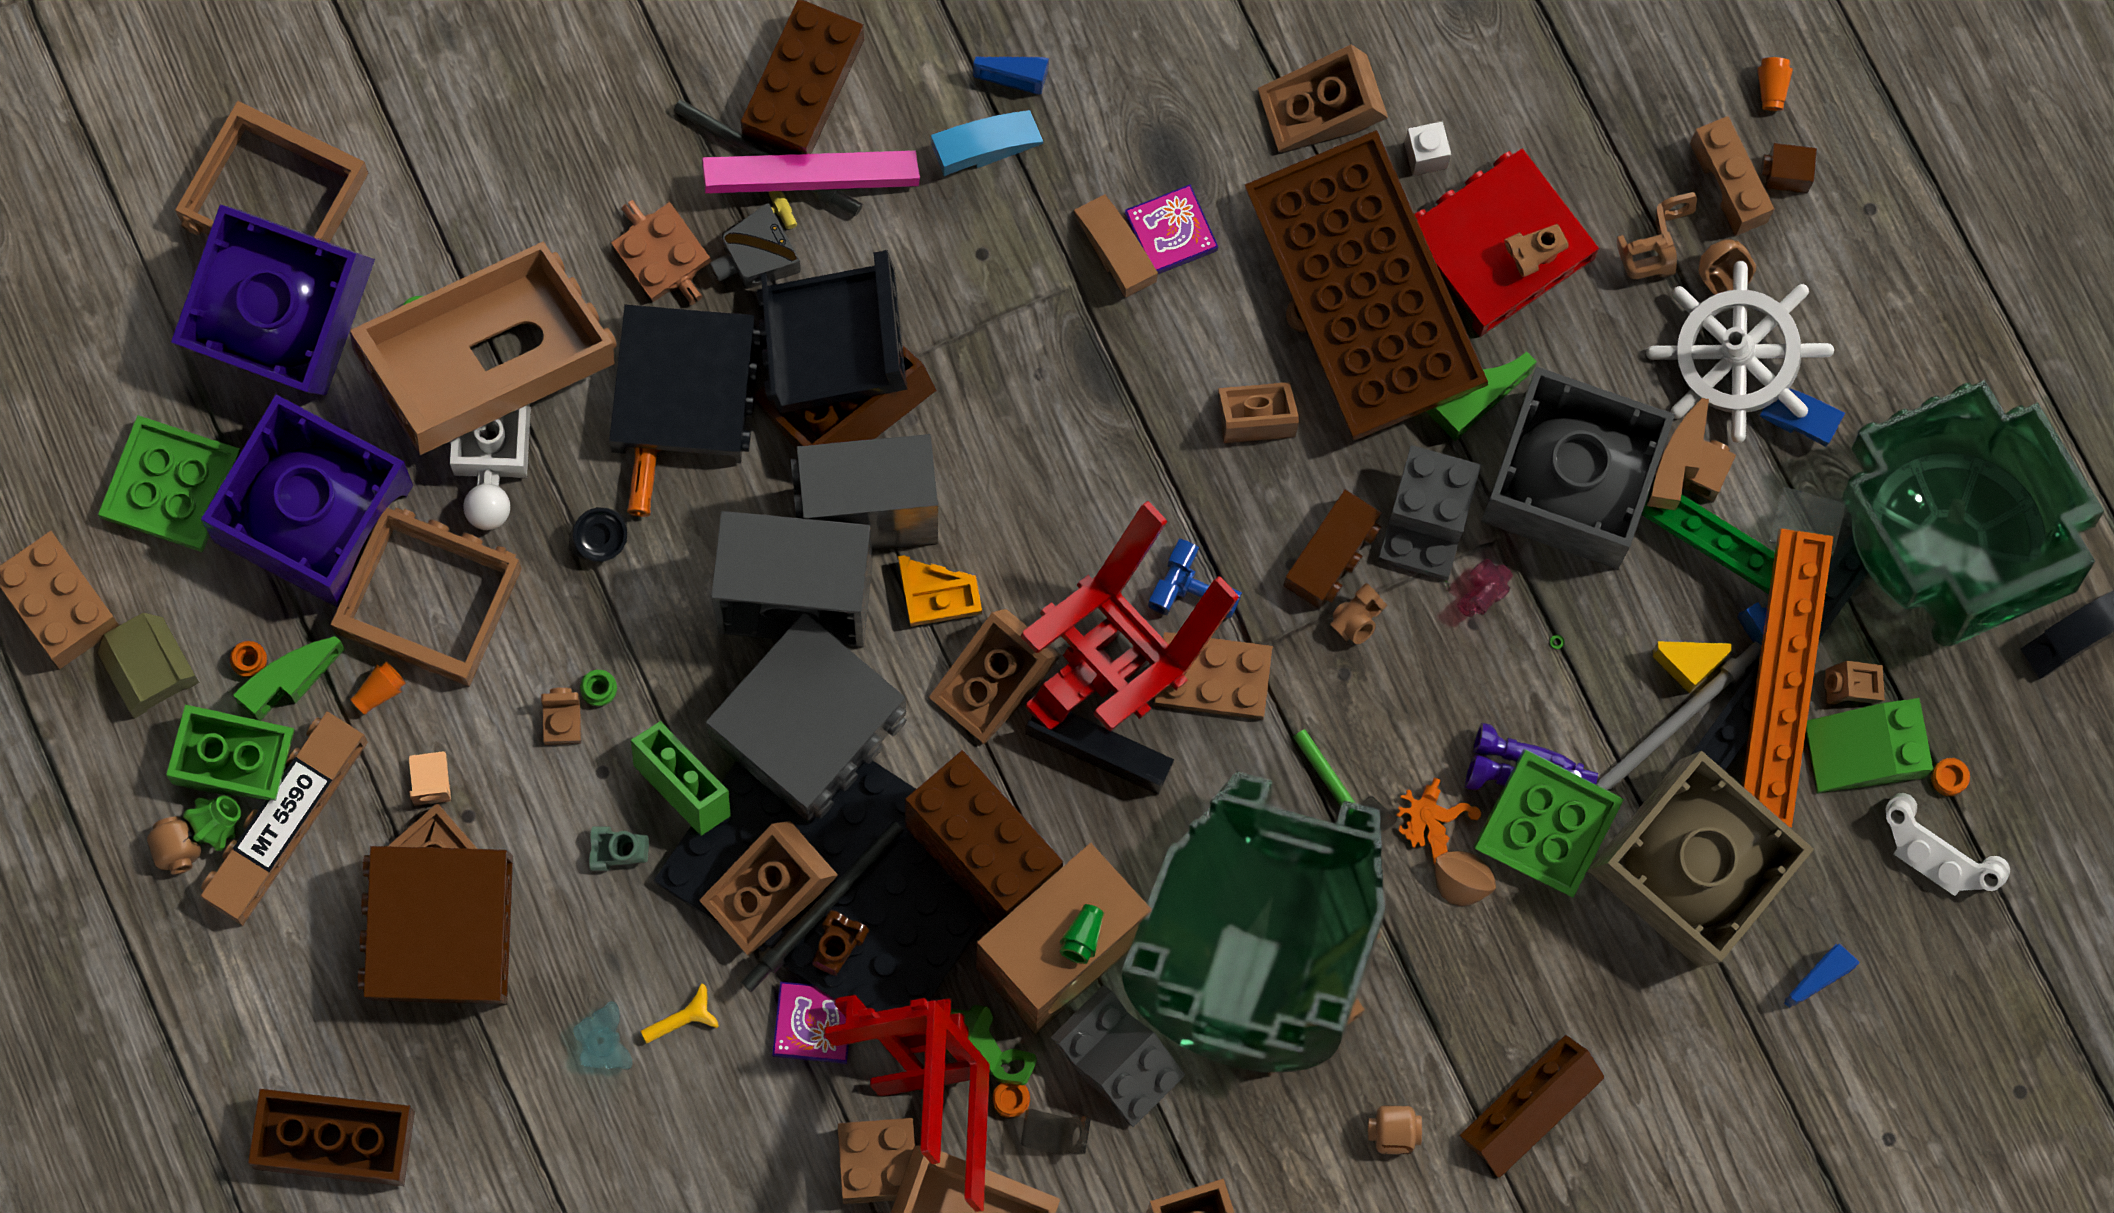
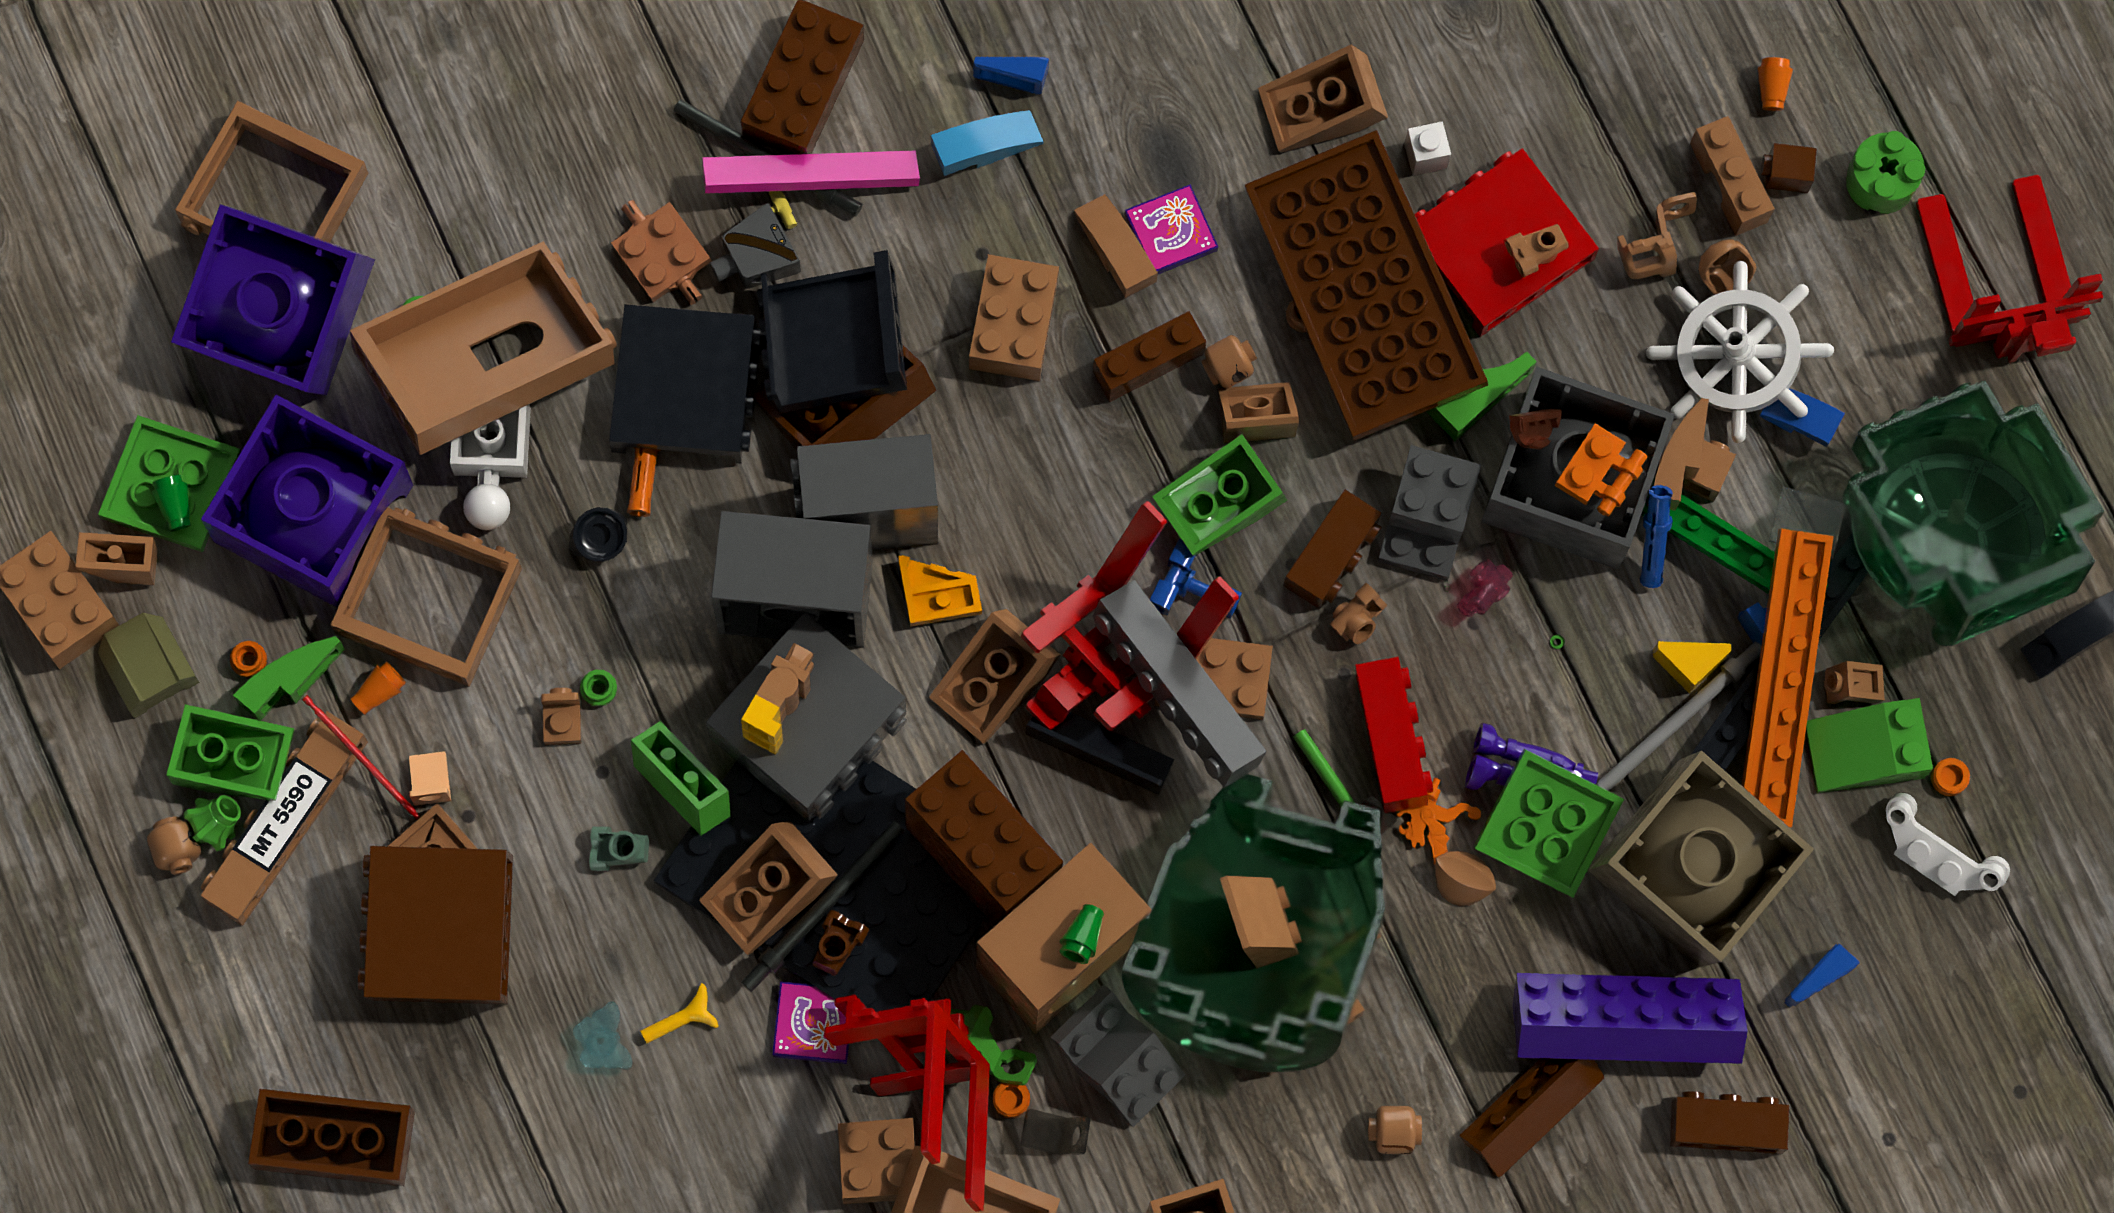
none -> medium nougat slope [75,532,158,585]
none -> green cone [151,475,191,531]
none -> red piece [302,695,420,820]
none -> hips [741,643,814,755]
none -> medium nougat brick [969,254,1059,381]
none -> dark grey brick [1092,580,1267,788]
none -> reddish brown brick [1093,311,1207,402]
none -> bright green slope [1152,434,1287,556]
none -> medium nougat head [1201,335,1257,388]
none -> medium nougat slope [1220,876,1302,968]
none -> red brick [1355,656,1433,814]
none -> copper tile [1509,409,1561,449]
none -> dark purple brick [1513,973,1748,1064]
none -> orange plate [1555,423,1648,517]
none -> blue pin [1640,485,1673,588]
none -> reddish brown brick [1670,1091,1789,1155]
none -> bright green brick [1846,131,1925,214]
none -> red piece [1916,175,2103,363]

